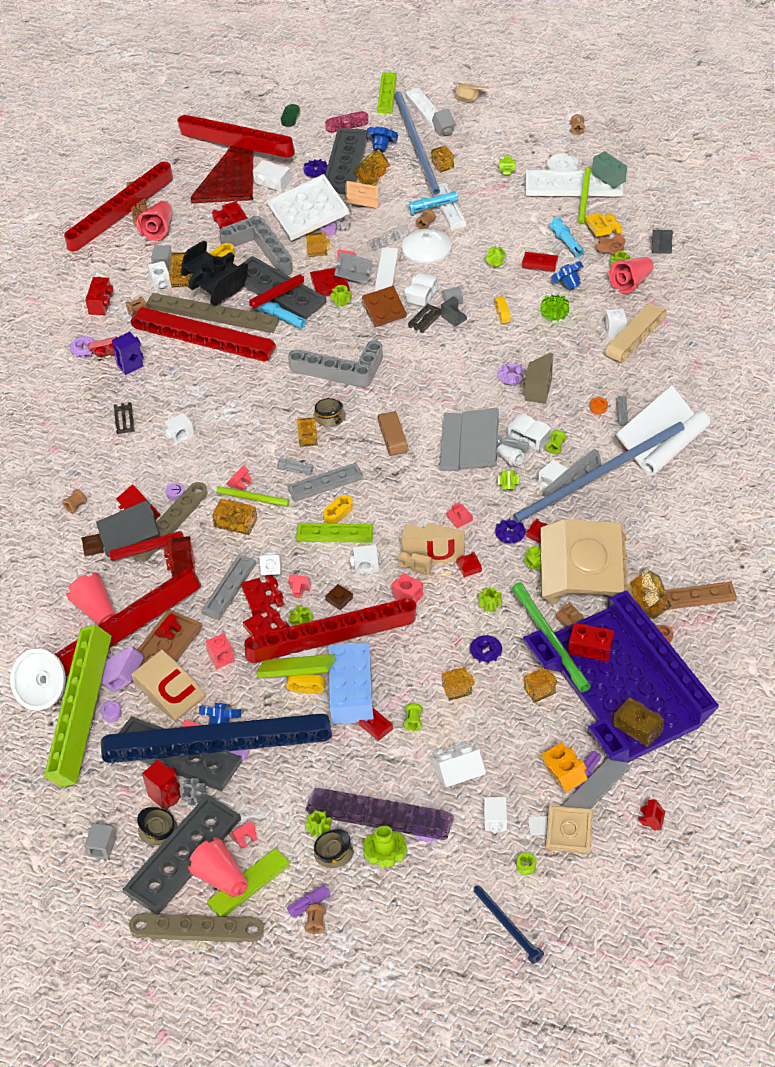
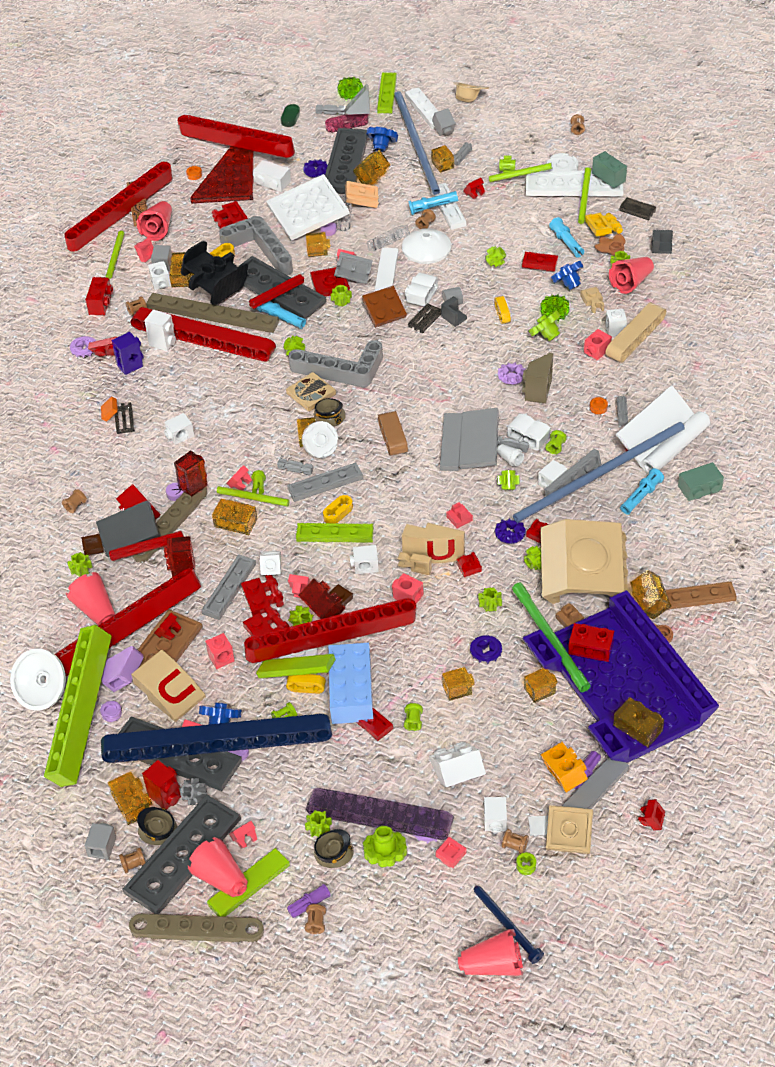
none -> lime gear [67,552,93,577]
none -> orange tile [101,396,118,422]
none -> lime bar [106,231,125,279]
none -> clear yellow brick [108,771,152,825]
none -> medium nougat bush [119,848,145,874]
none -> coral tile [134,239,154,262]
none -> white brick [144,310,176,351]
none -> clear red brick [174,451,208,497]
none -> orange tile [186,166,202,180]
none -> lime pin [251,470,266,494]
none -> lime bush [271,702,298,718]
none -> lime gear [283,335,305,355]
none -> tan tile [286,372,336,411]
none -> clear red brick [298,578,346,619]
none -> white tile [302,421,338,458]
none -> light grey axle [315,105,346,115]
none -> clear neon green gear [337,76,363,100]
none -> light grey slope [346,84,370,115]
none -> coral tile [435,837,467,868]
none -> light grey axle [452,142,472,166]
none -> coral cone [458,929,523,976]
none -> red tile [463,177,485,199]
none -> lime bar [489,163,552,182]
none -> medium nougat bush [502,829,529,854]
none -> lime plant [528,310,561,341]
none -> tan plate [580,287,604,313]
none -> coral brick [584,329,612,360]
none -> clear smoke tile [619,197,656,220]
none -> medium azure pin [620,468,664,515]
none -> sand green brick [678,462,724,501]

